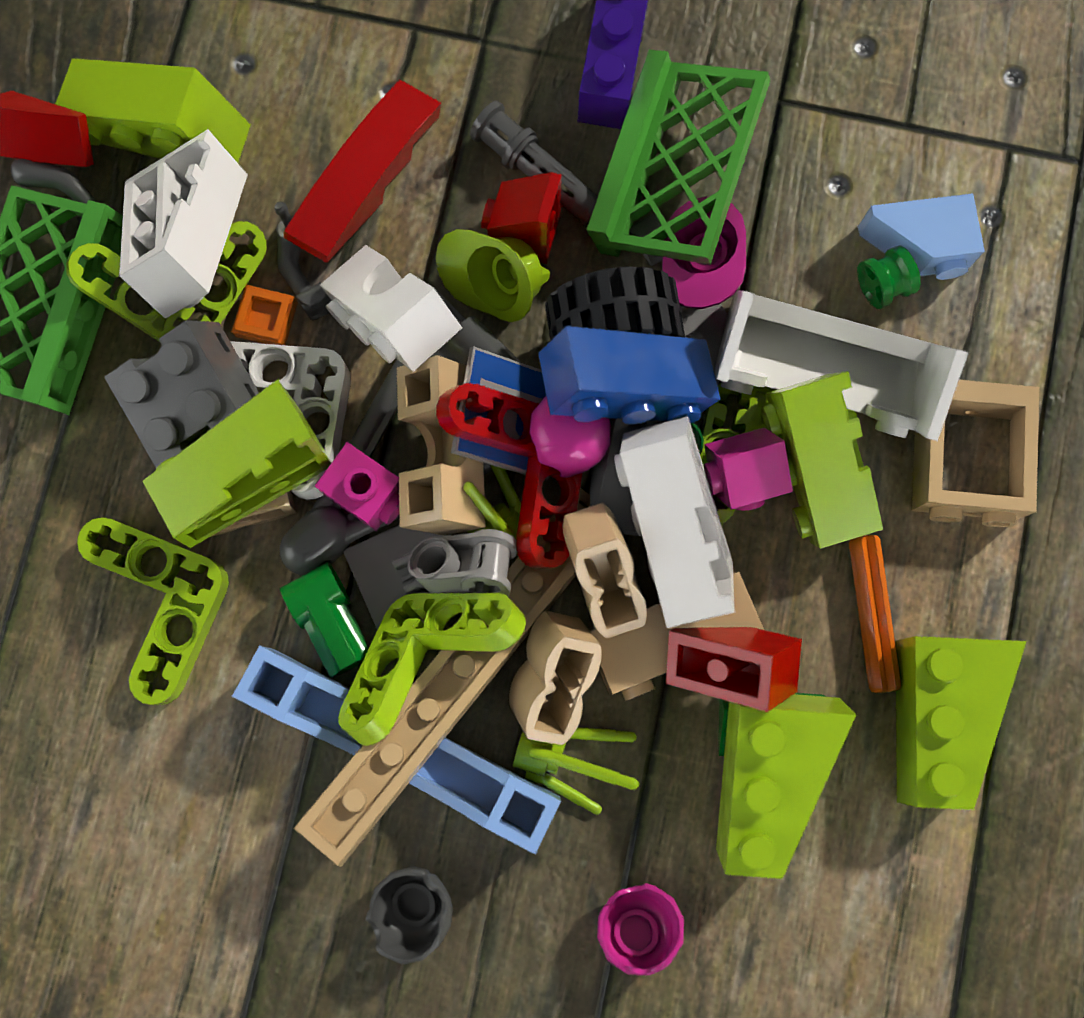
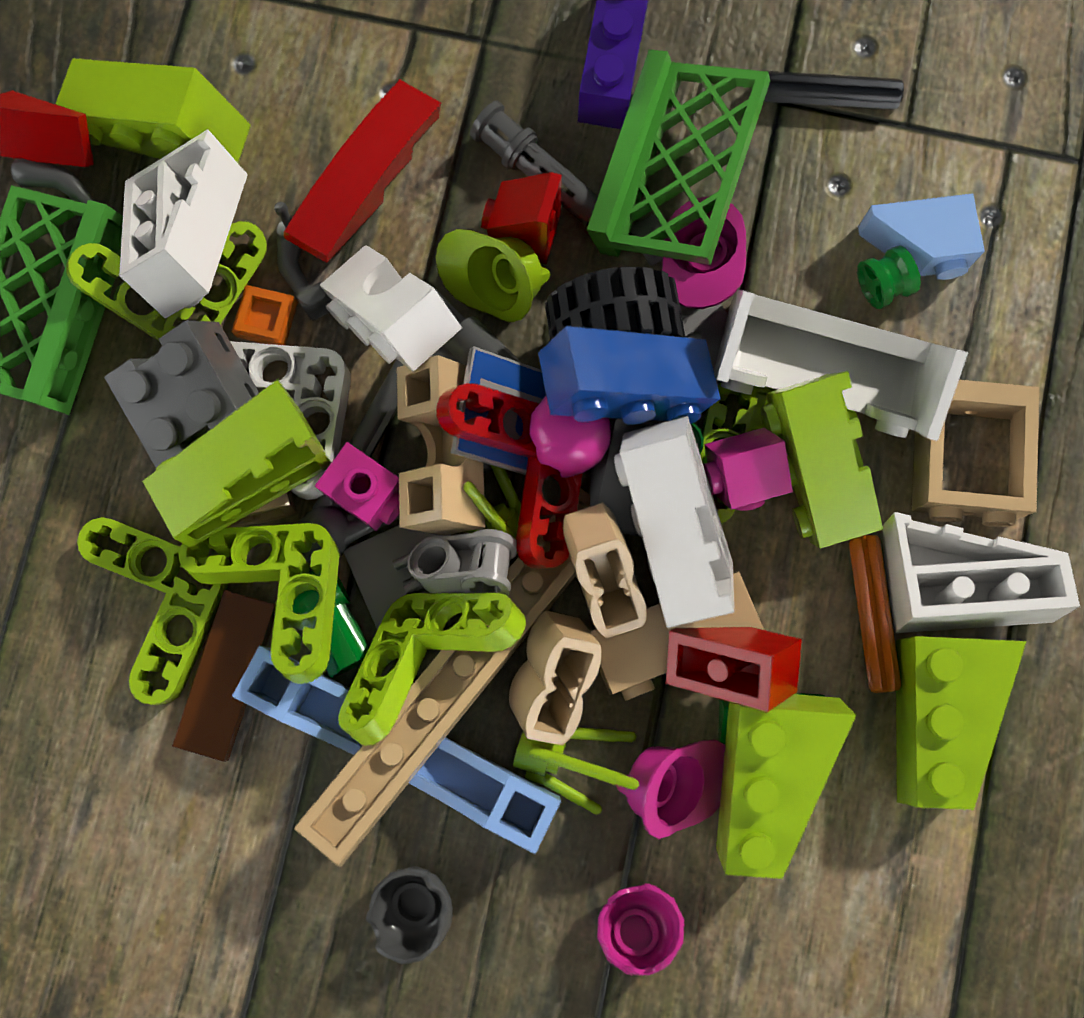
none -> reddish brown tile [172,590,276,762]
none -> lime beam [179,523,339,684]
none -> dark pink piece [616,740,725,839]
none -> black axle [764,71,904,110]
none -> white wedge [877,512,1080,633]

